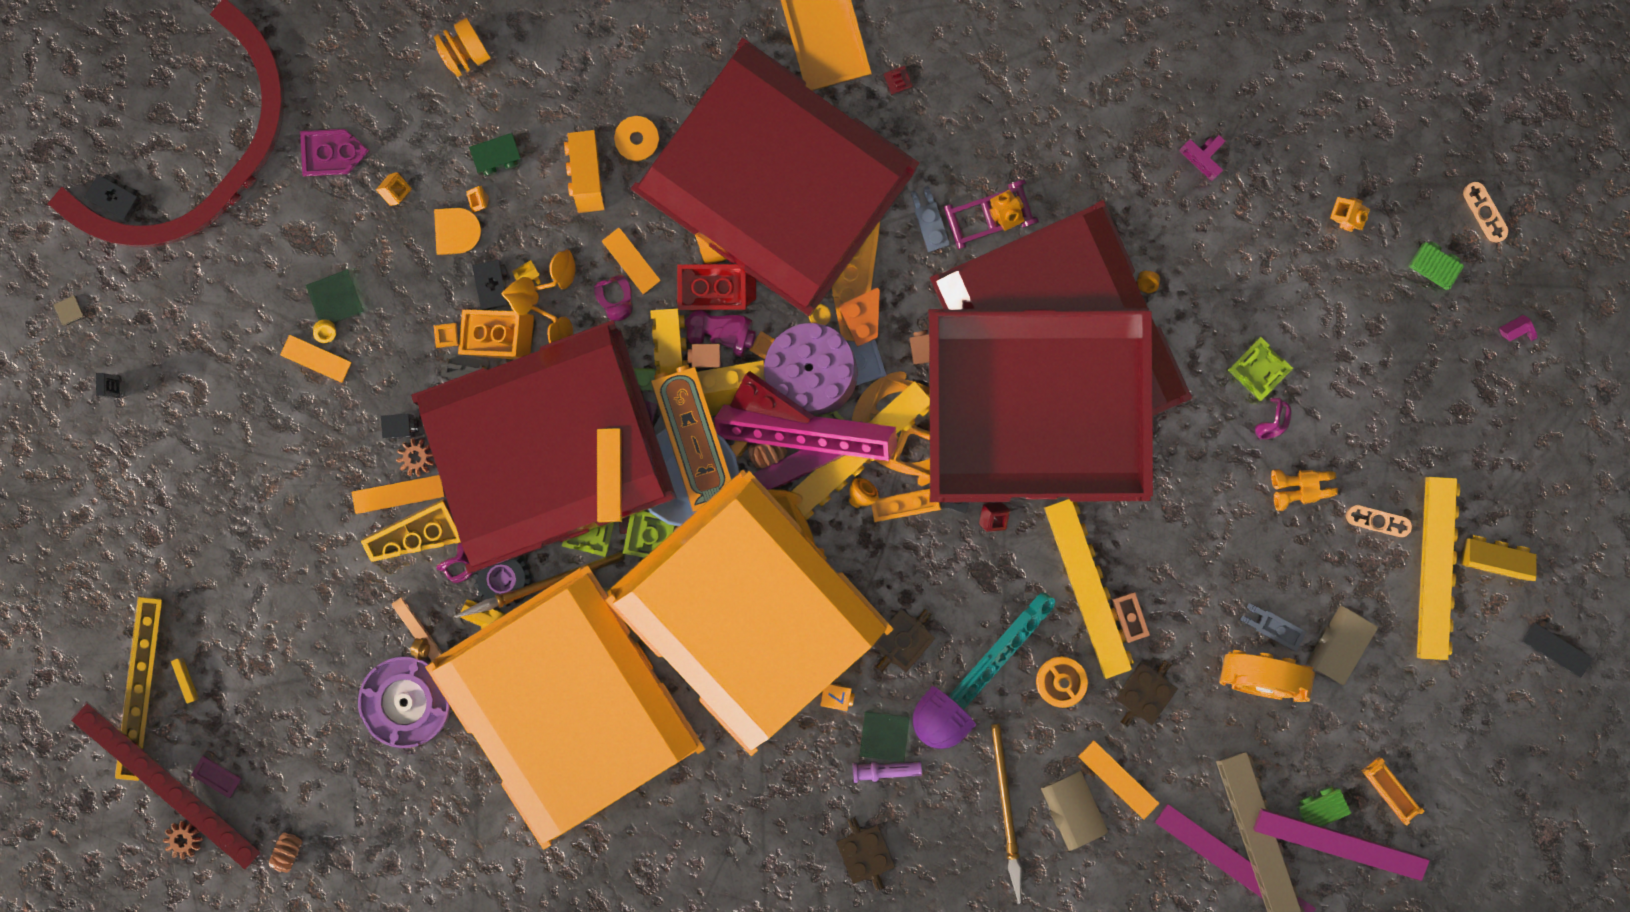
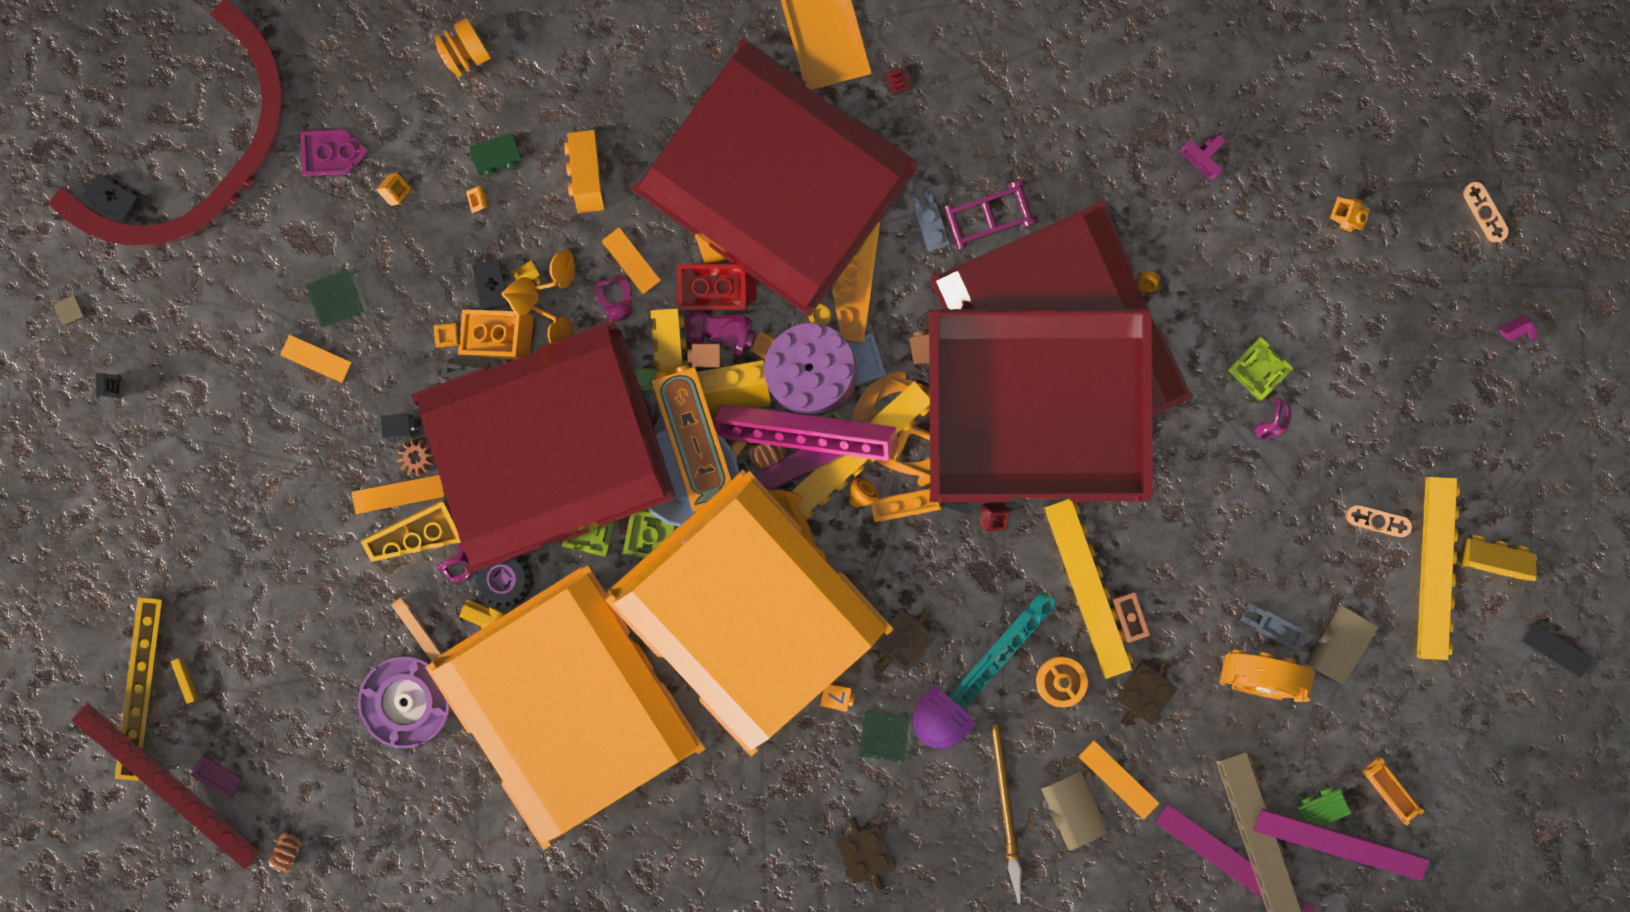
nougat gear [163,820,203,859] -> none
yellow tile [313,320,336,343] -> none
pearl gold plate [410,638,430,660] -> none
light orange tile [434,208,481,255] -> none
pearl gold piece [454,552,624,618] -> none
light orange tile [597,428,622,522] -> none
light orange tile [614,116,659,162] -> none
dark red wing [730,371,814,424] -> none
orange wing [838,288,880,347] -> none
medium lavender pin [853,761,922,783] -> none
light orange brick [989,190,1025,231] -> none
light orange piece [1271,469,1338,511] -> none
bright green brick [1408,241,1464,290] -> none

